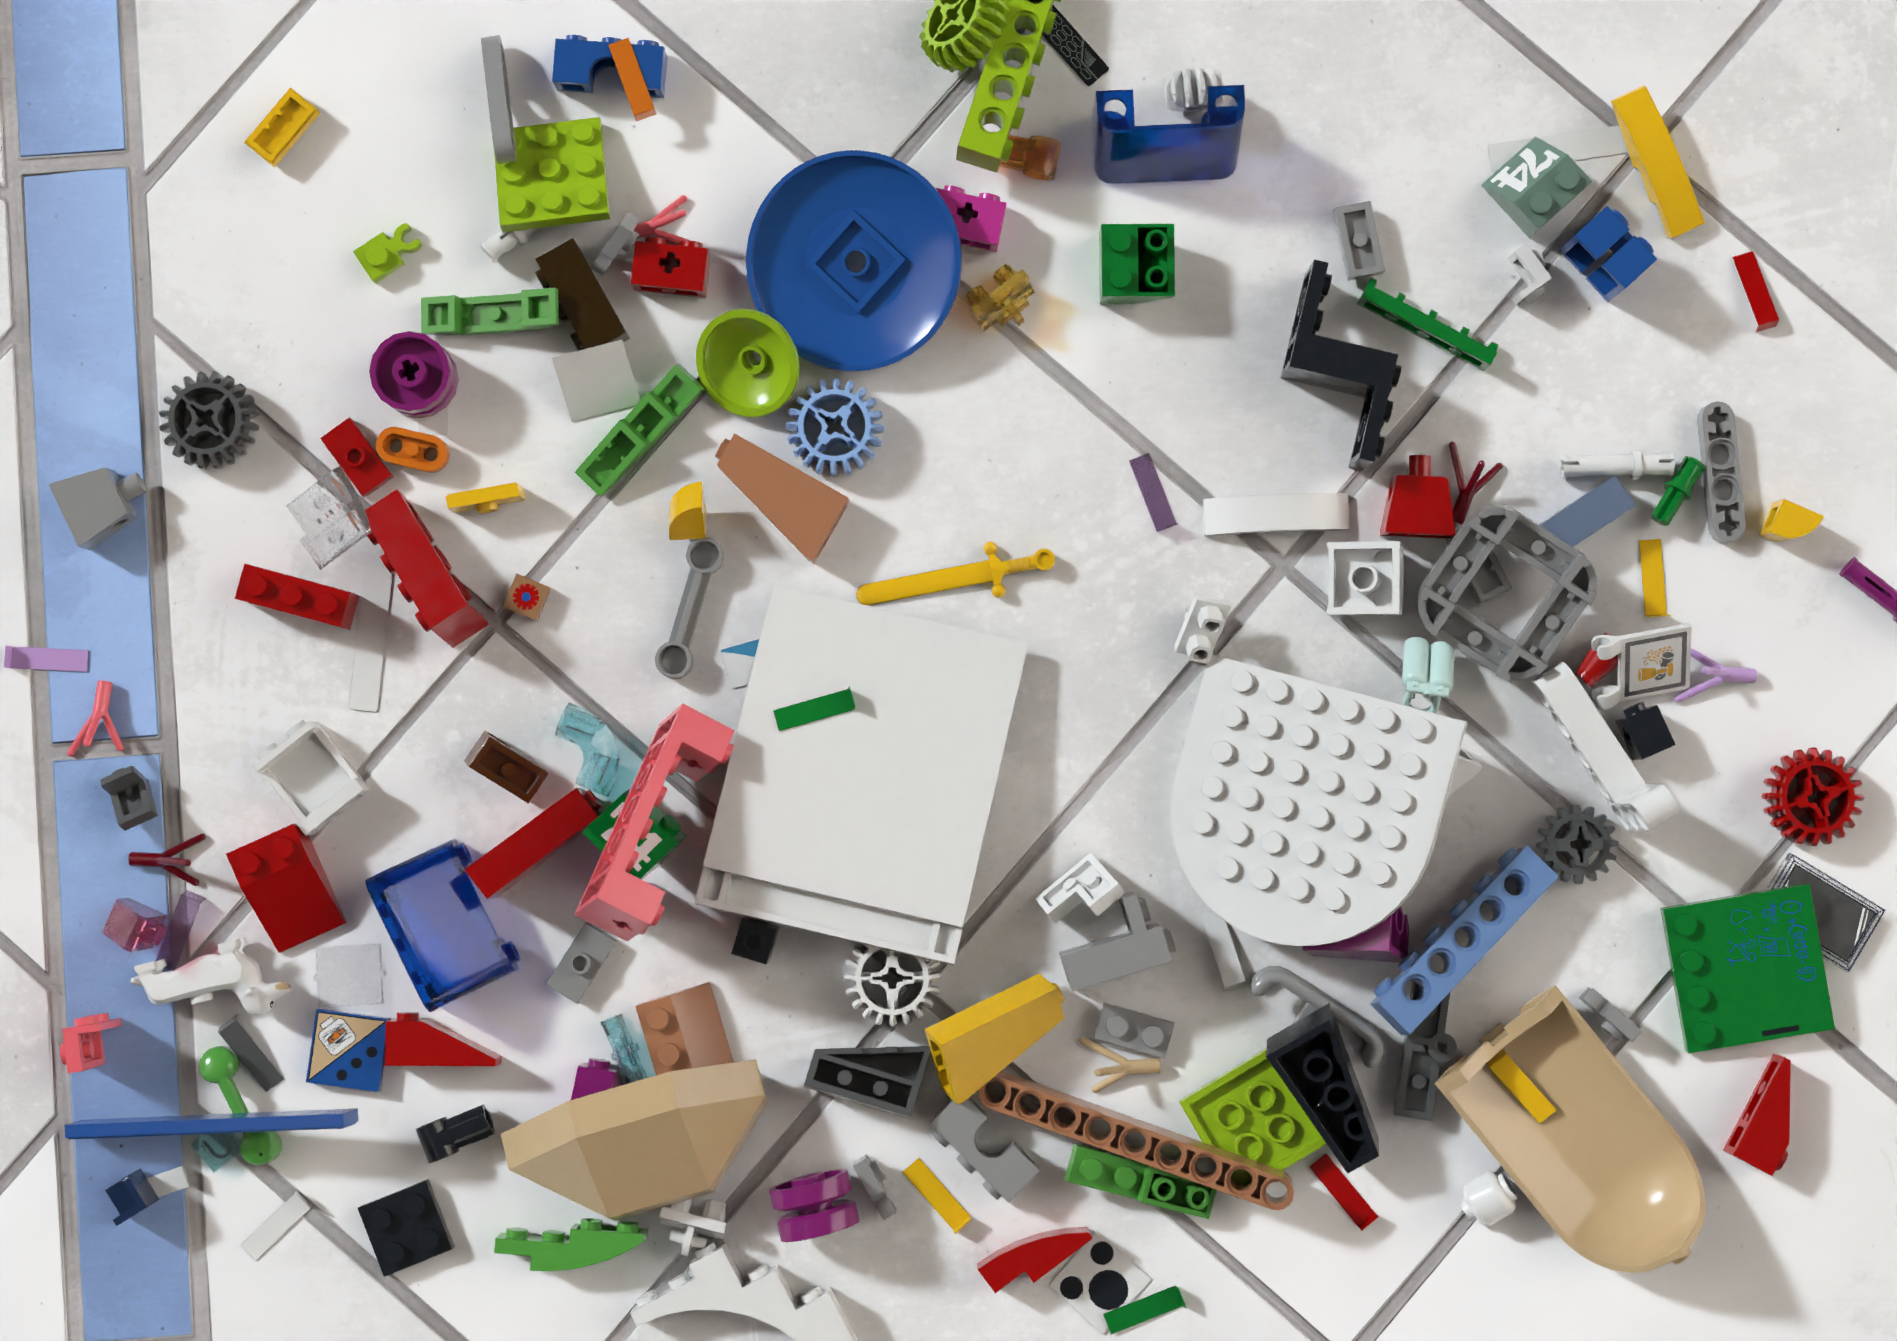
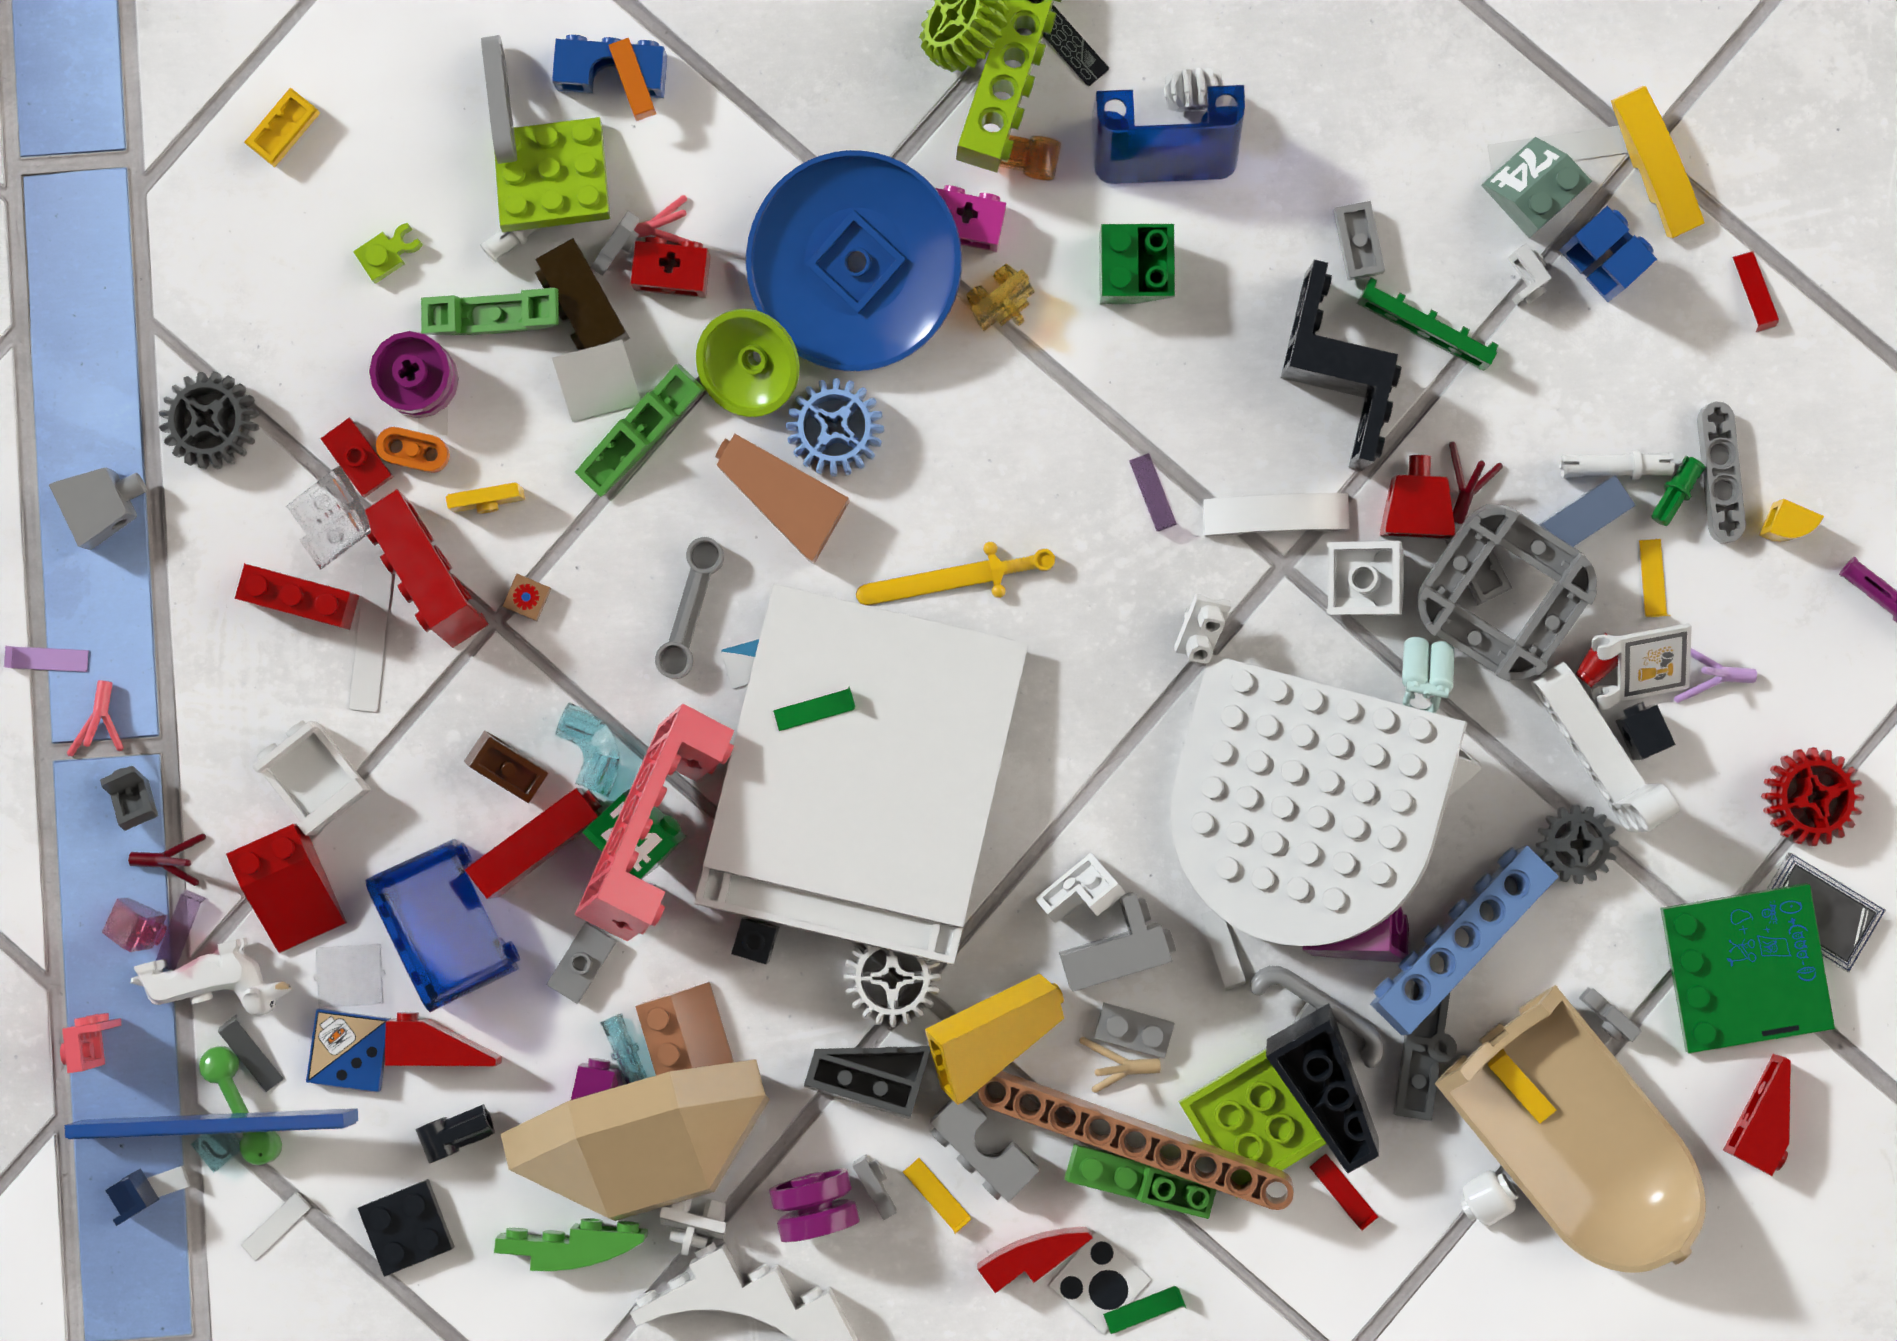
yellow brick [669,482,707,540] -> none

